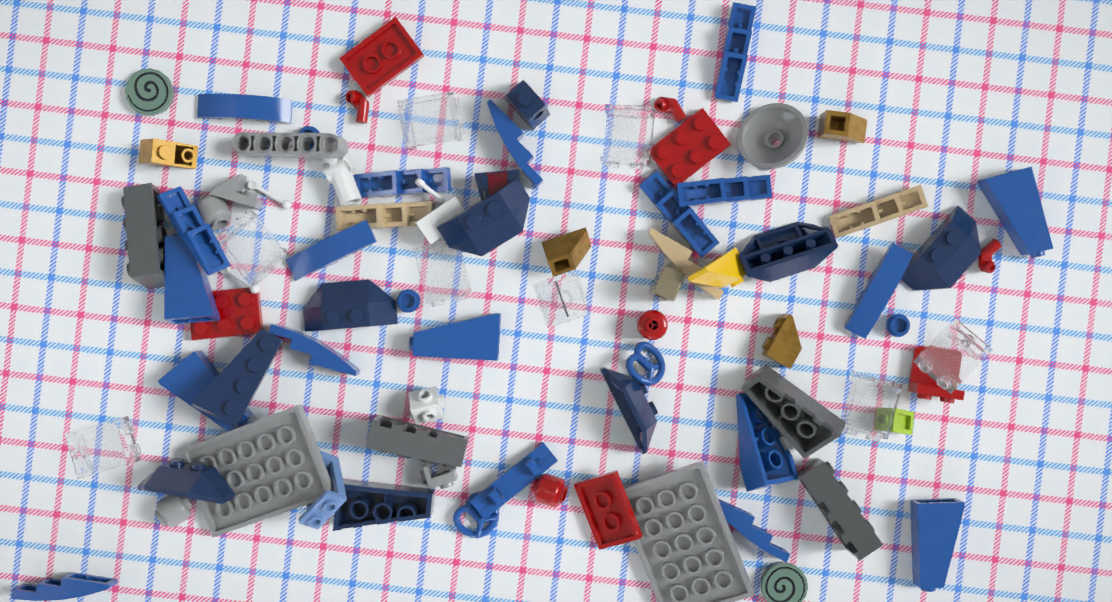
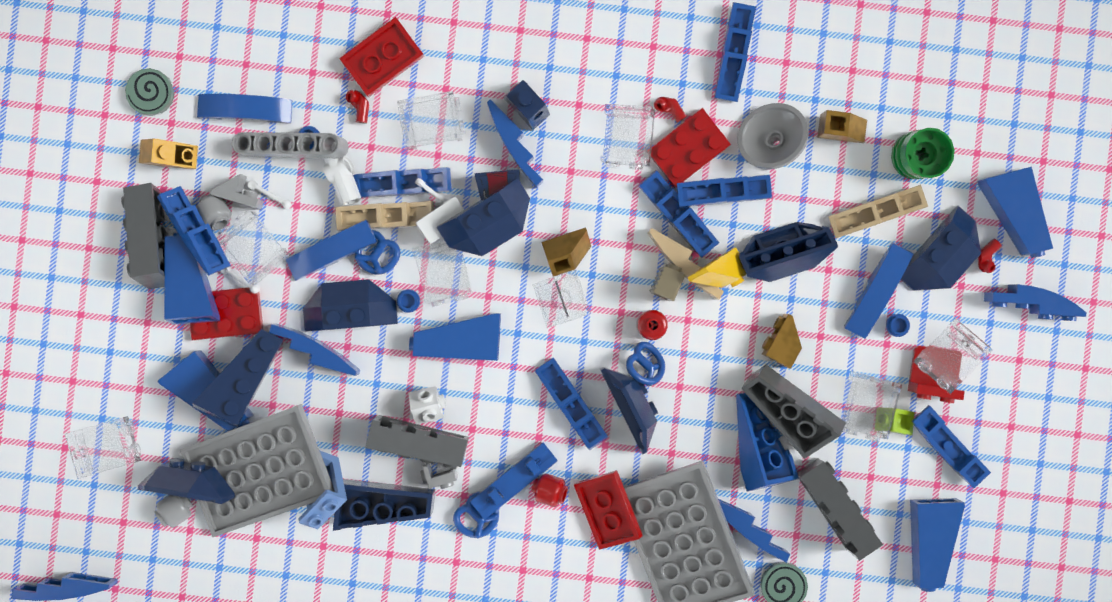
none -> blue piece [354,230,401,275]
none -> blue slope [534,357,609,450]
none -> green wheel [891,128,955,180]
none -> blue slope [912,405,991,488]
none -> blue slope [984,284,1087,321]

